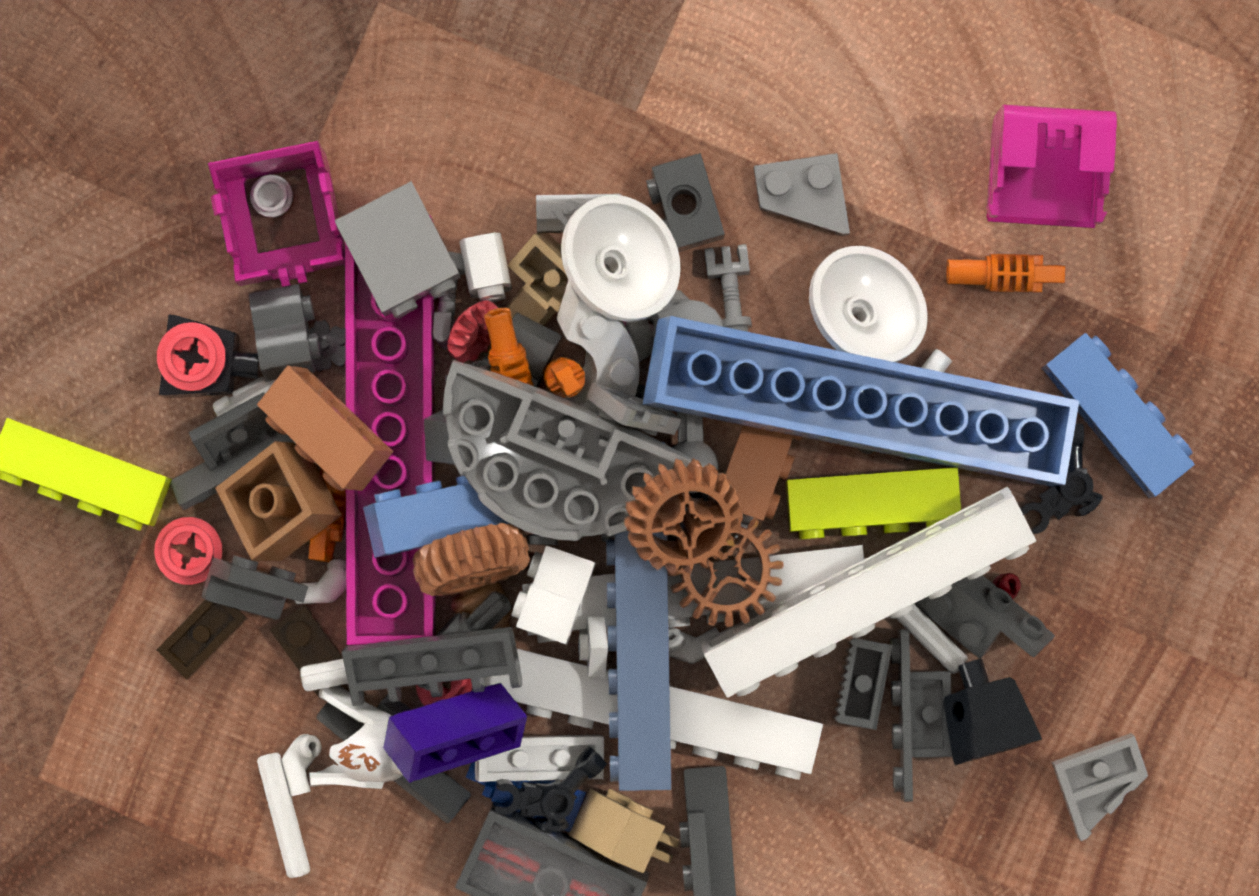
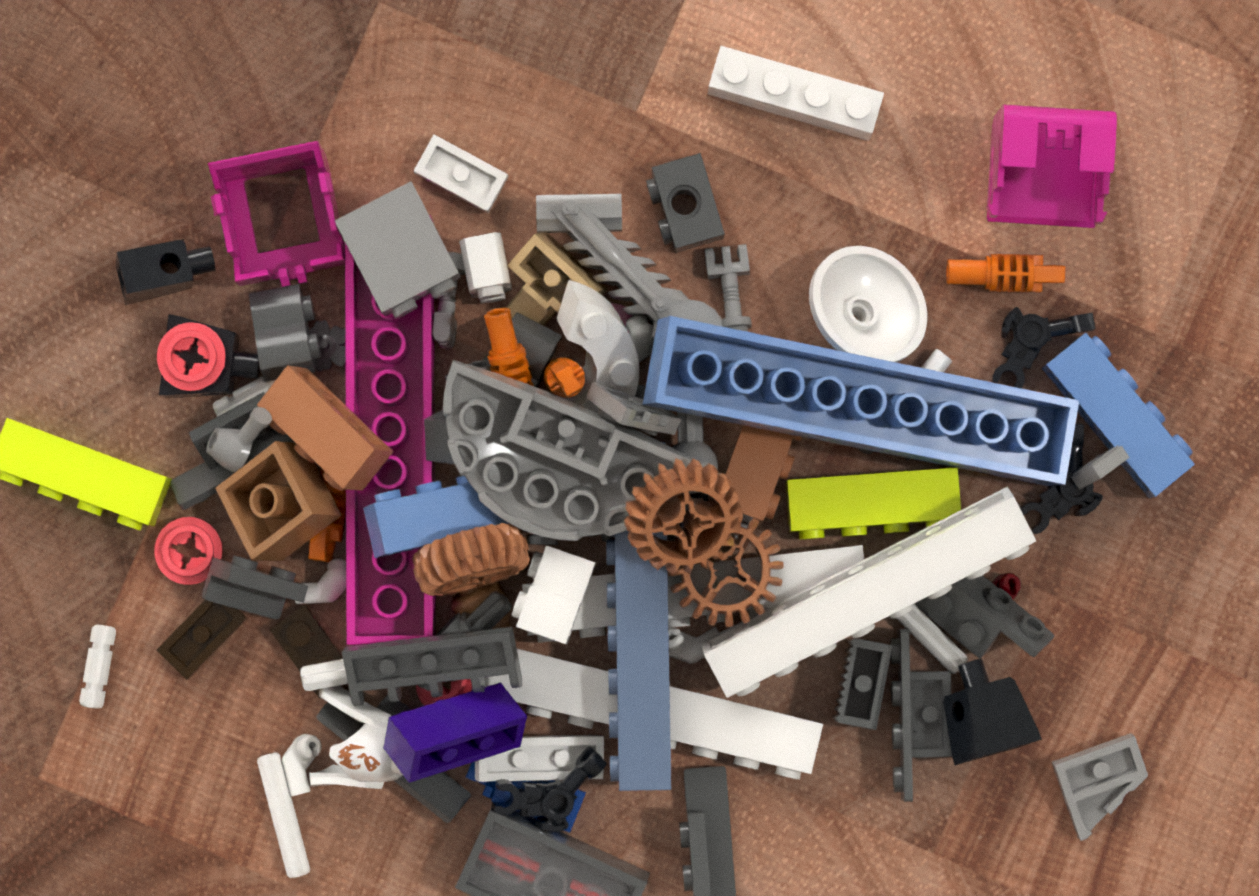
white plate [250,175,293,218] -> none
coral gear [447,300,498,363] -> none
white dish [561,195,680,321] -> none
tan brick [569,788,680,873] -> none
white plate [578,617,608,678] -> none
light grey wing [753,153,850,236] -> none
none -> white axle [79,624,116,709]
none -> black torso [115,239,216,305]
none -> light grey bar [206,407,272,473]
none -> white plate [414,135,509,213]
none -> white brick [708,46,884,141]
none -> black piece [992,307,1096,388]
none -> light grey tile [1071,445,1130,490]

